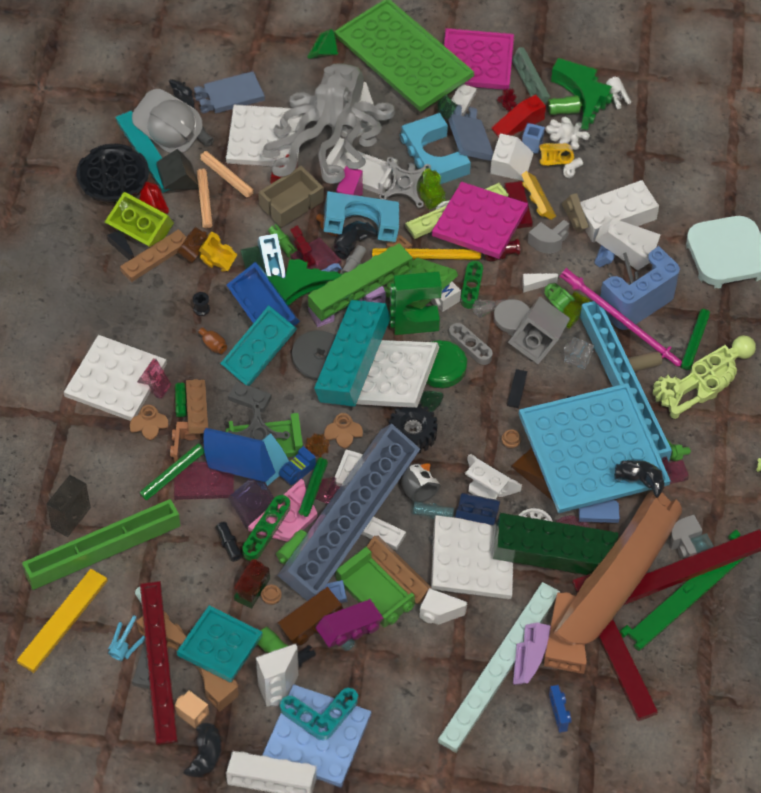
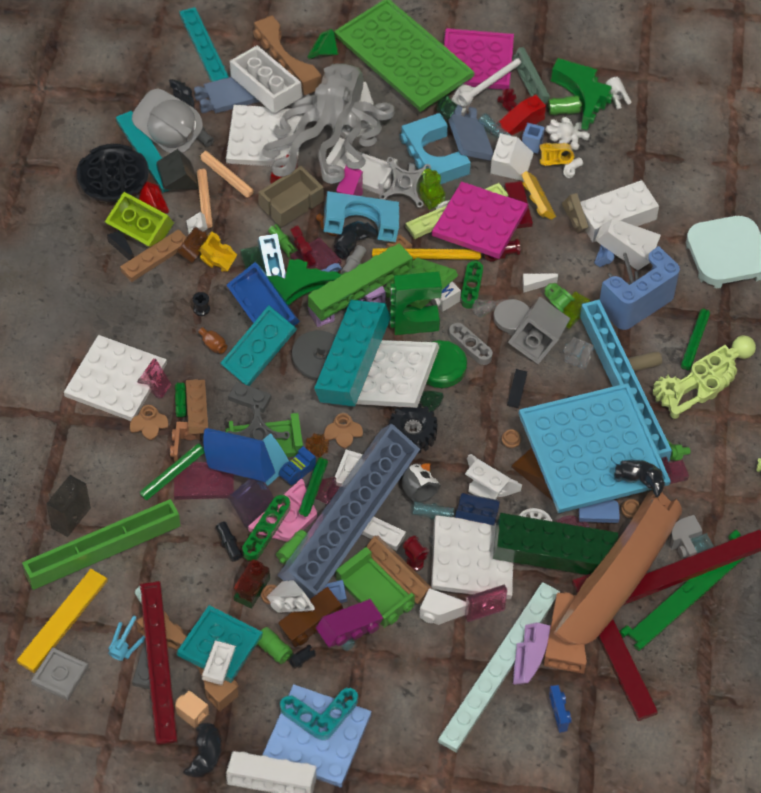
white slope [256,644,298,707] -> none
light grey brick [528,220,569,254] -> none
dark pink bar [559,267,682,366] -> none
none -> light grey tile [31,647,89,700]
none -> teal tile [179,7,229,82]
none -> white plate [186,212,208,233]
none -> white plate [202,641,235,685]
none -> white brick [230,46,302,114]
none -> medium nougat arch [253,15,322,96]
none -> white slope [267,580,315,613]
none -> dark red connector [403,535,429,571]
none -> white piece [457,59,521,107]
none -> clear pink tile [465,584,507,622]
none -> clear light blue pin [479,113,512,138]
none -> medium nougat plate [621,499,640,518]

